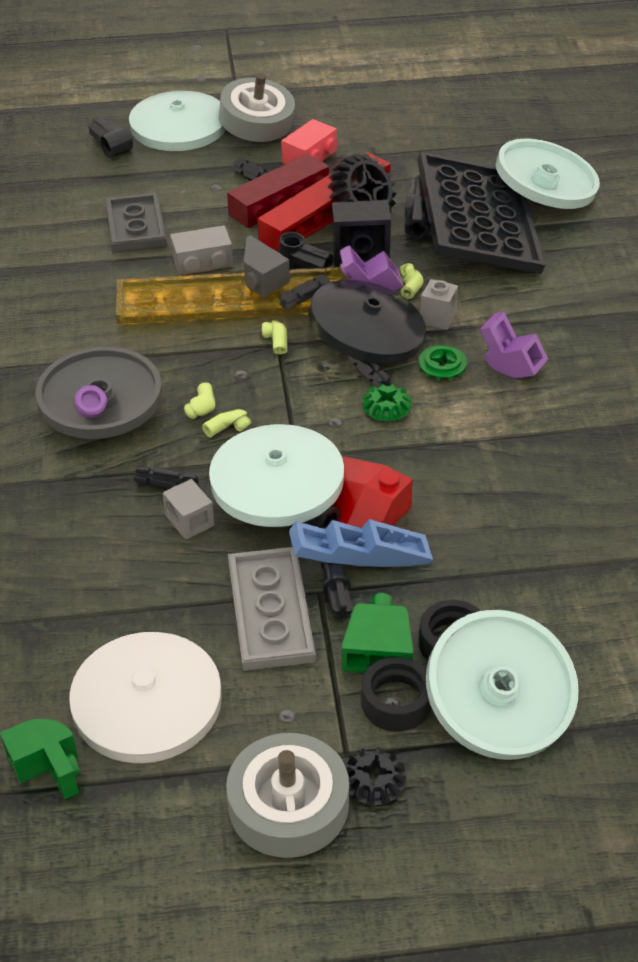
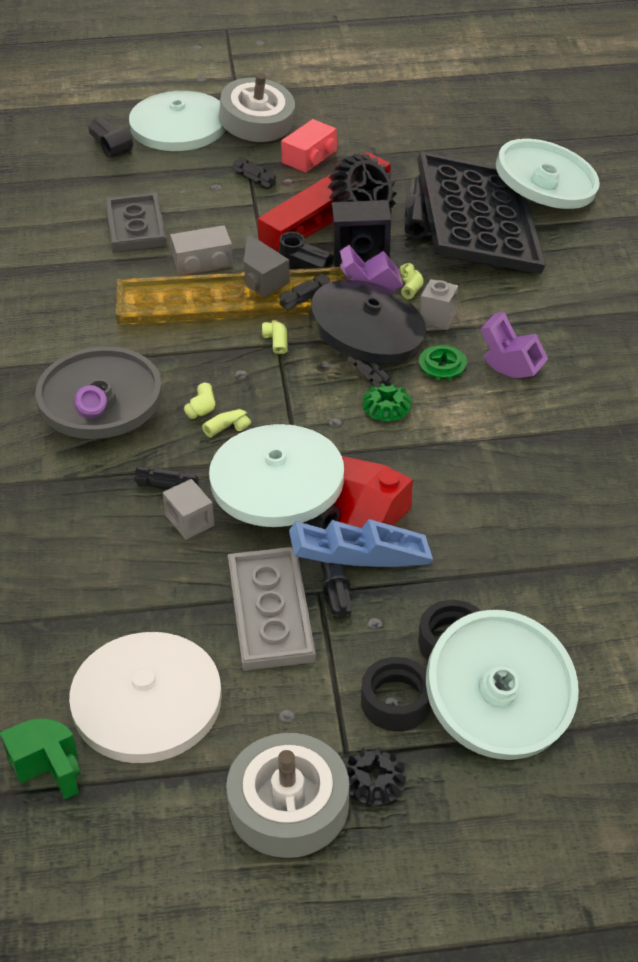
dark red brick [227,154,329,229] -> none
green torso [342,593,413,673] -> none

